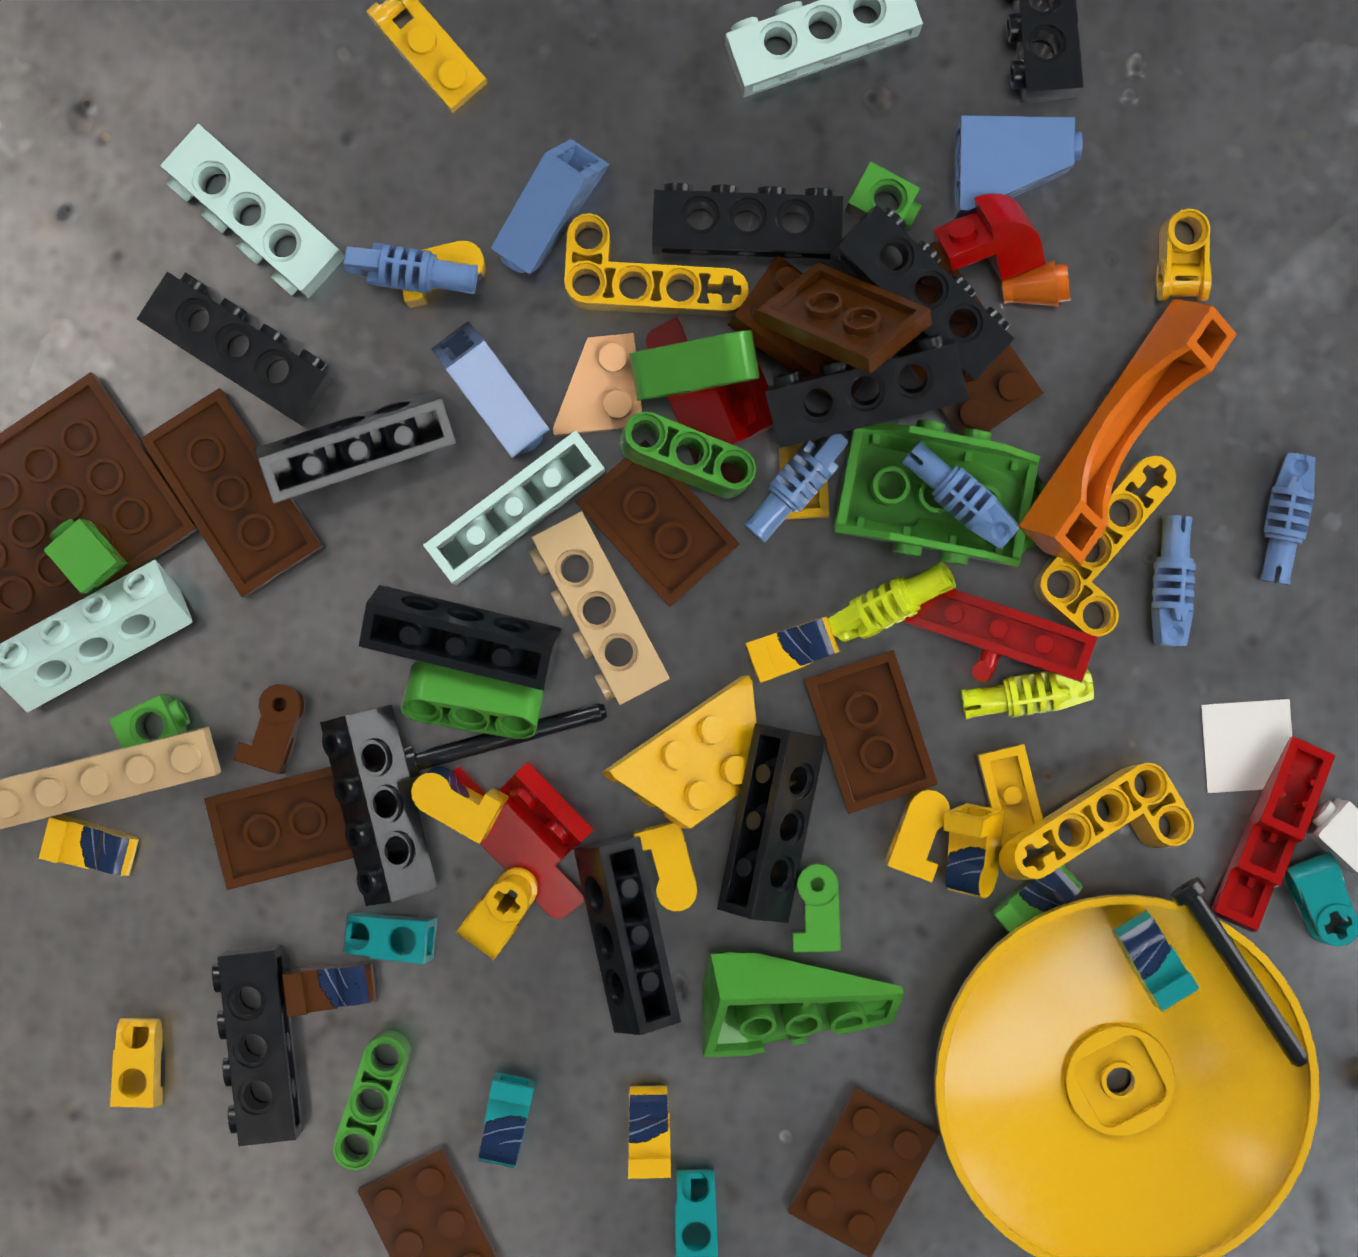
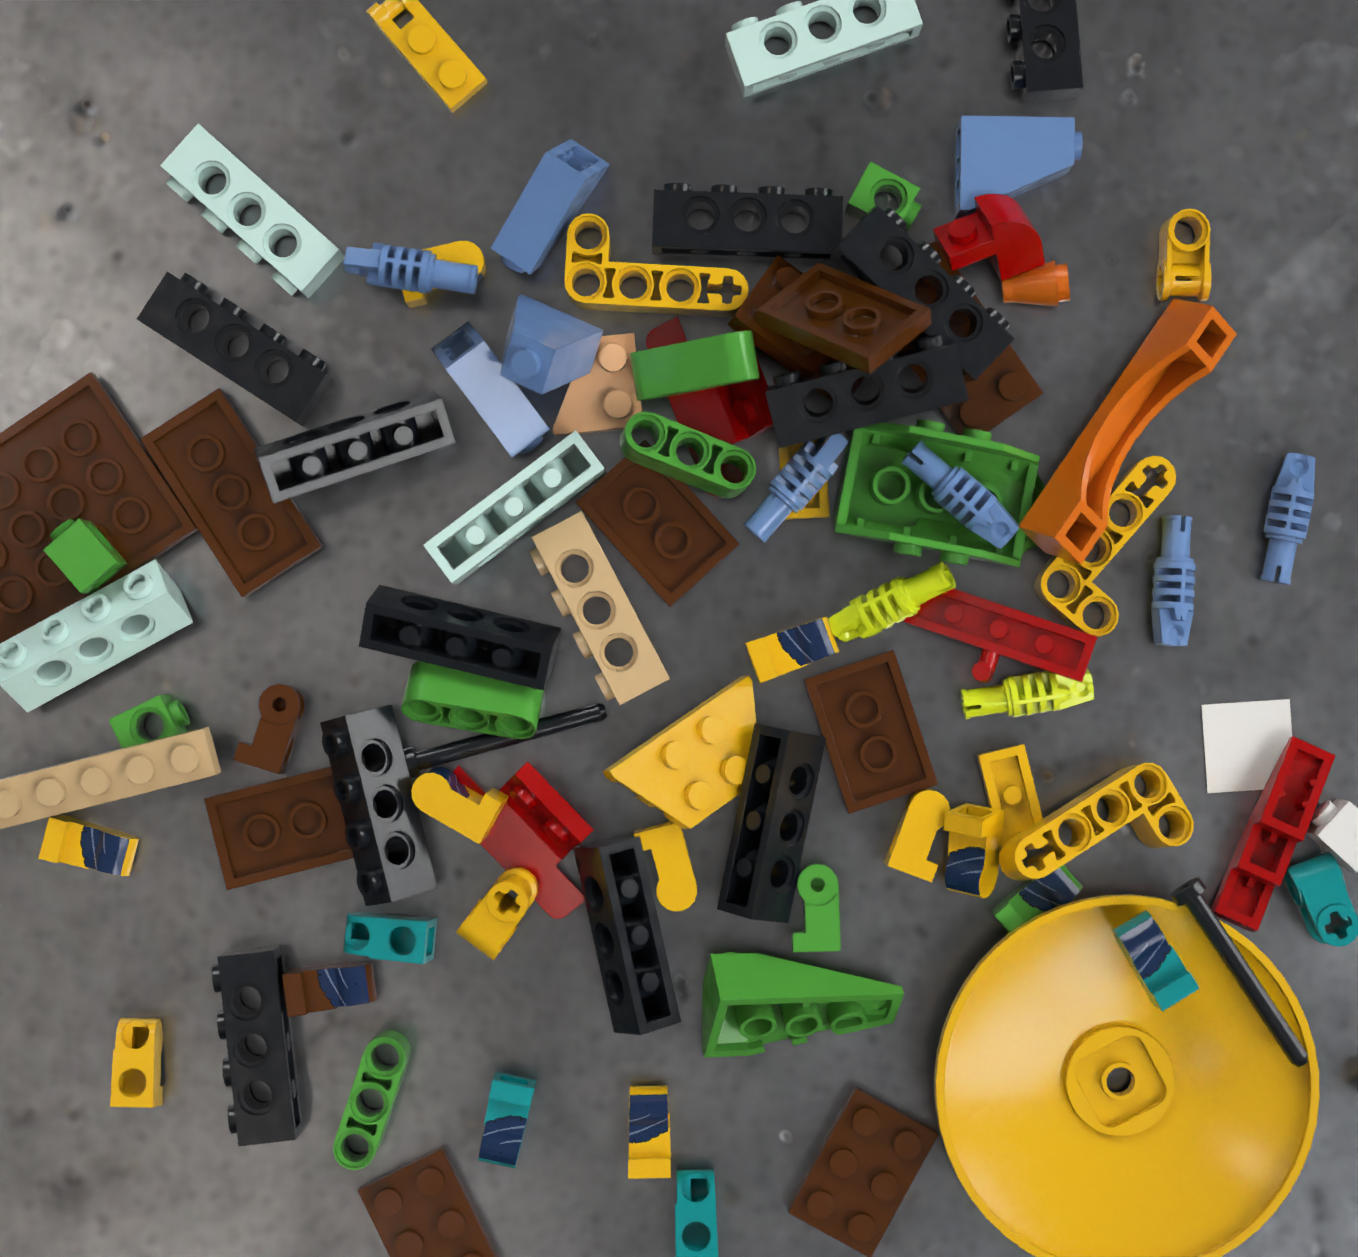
none -> medium blue slope [500,294,603,394]

